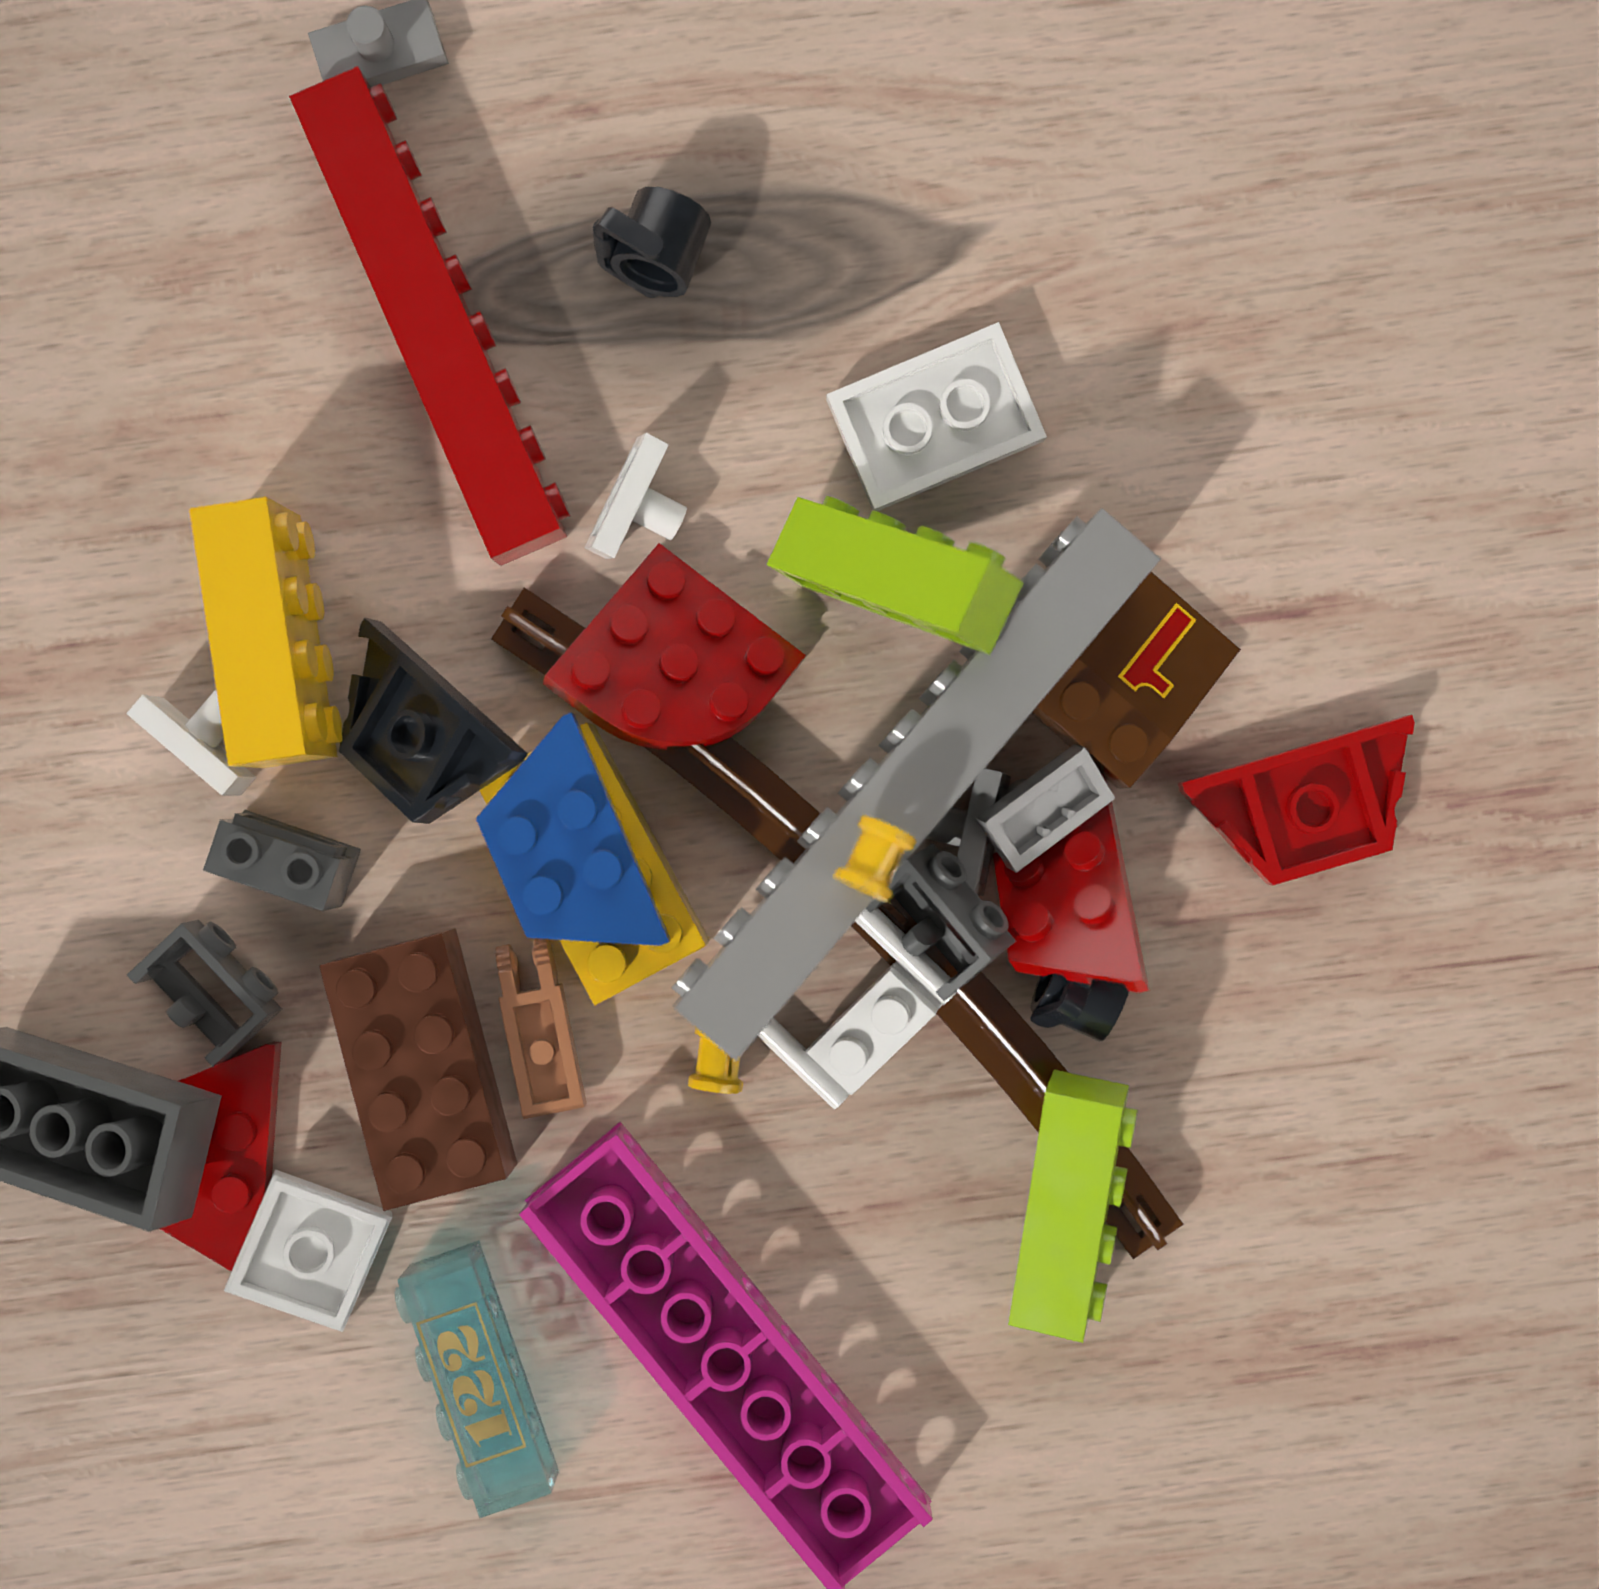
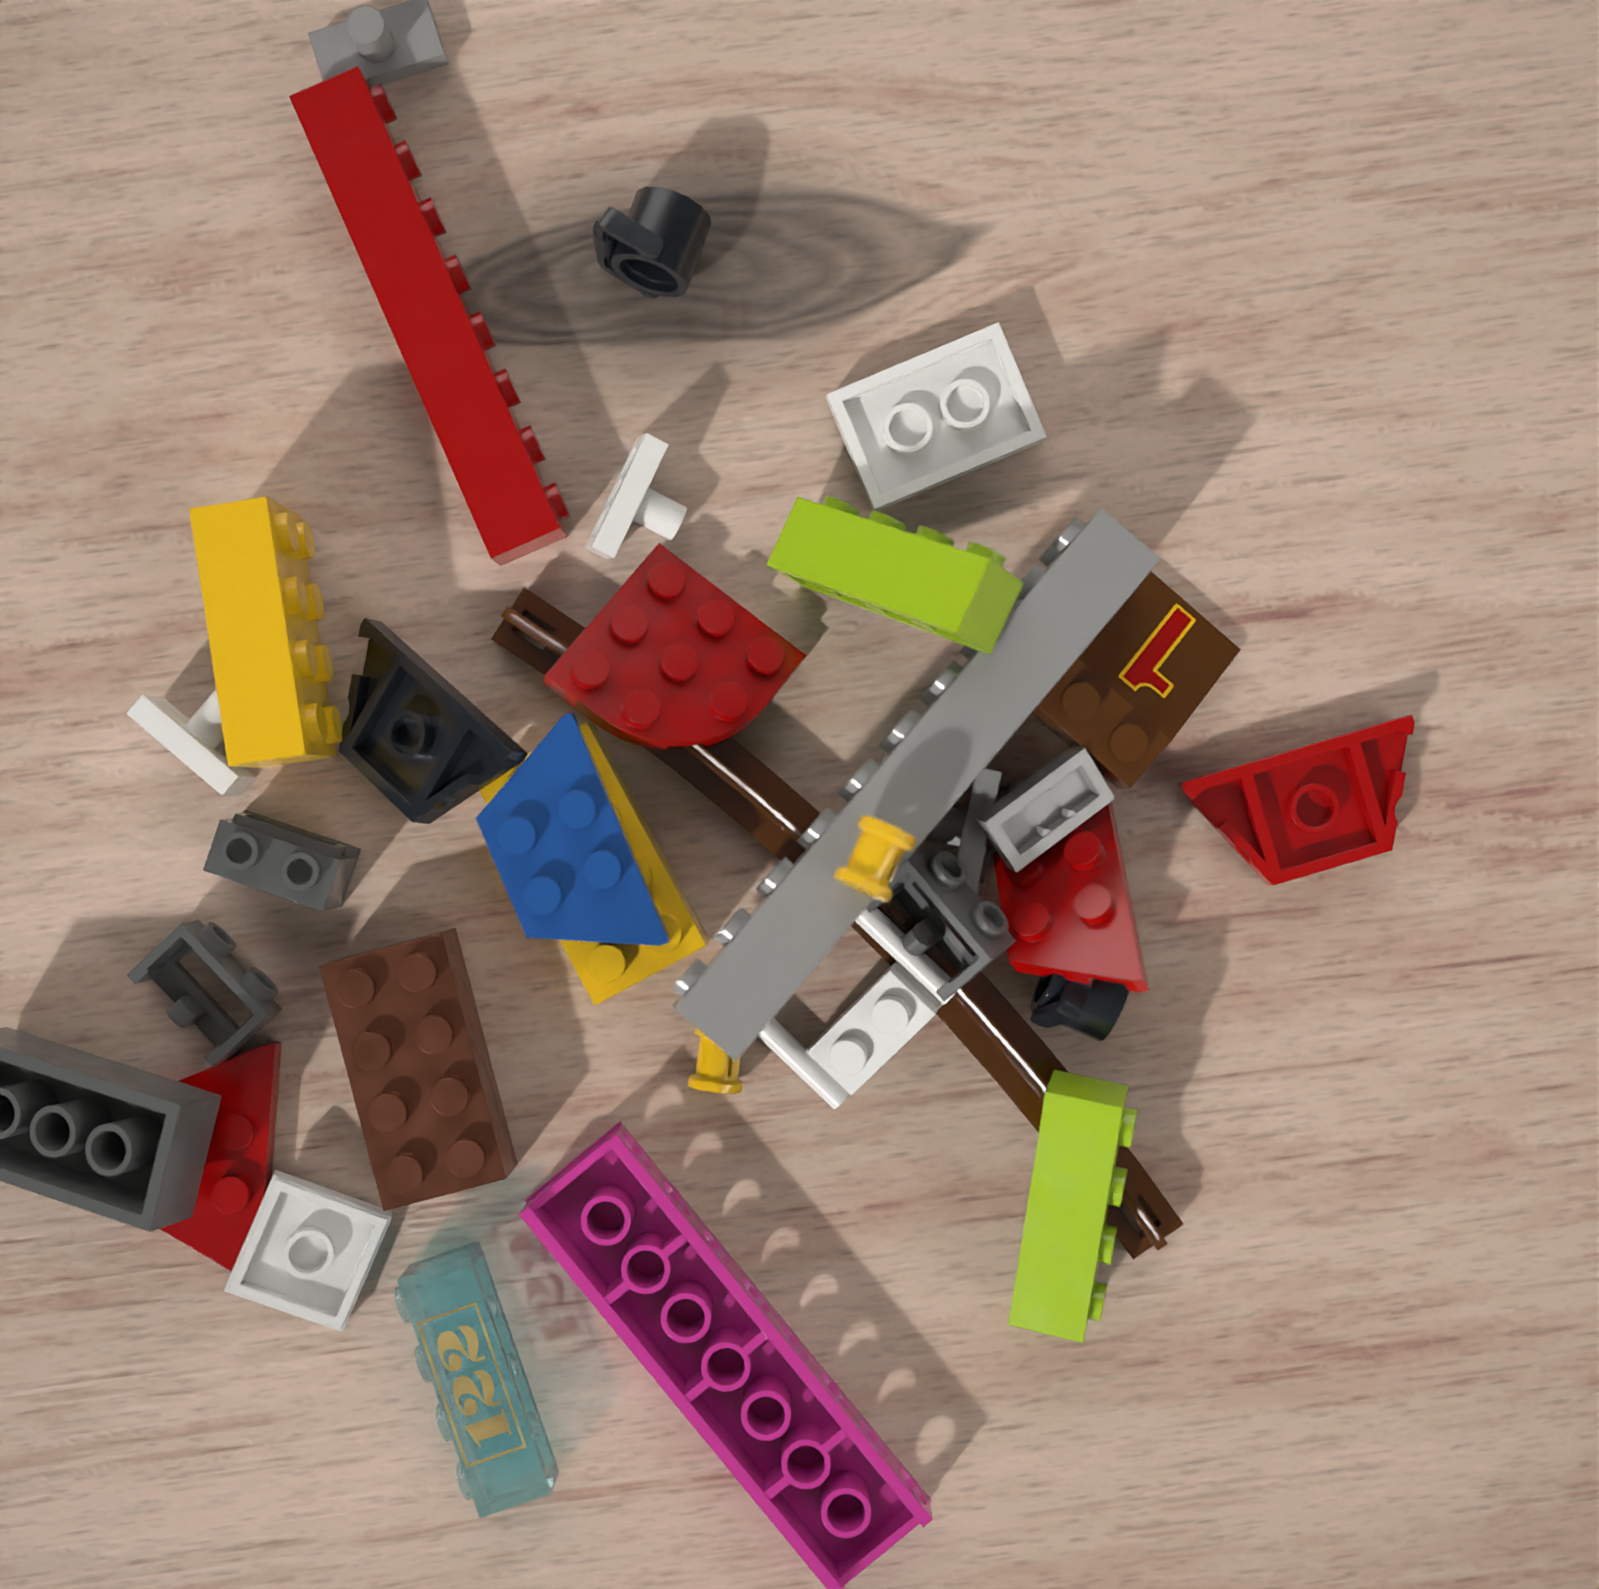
nougat hinge [495,938,587,1119] -> none

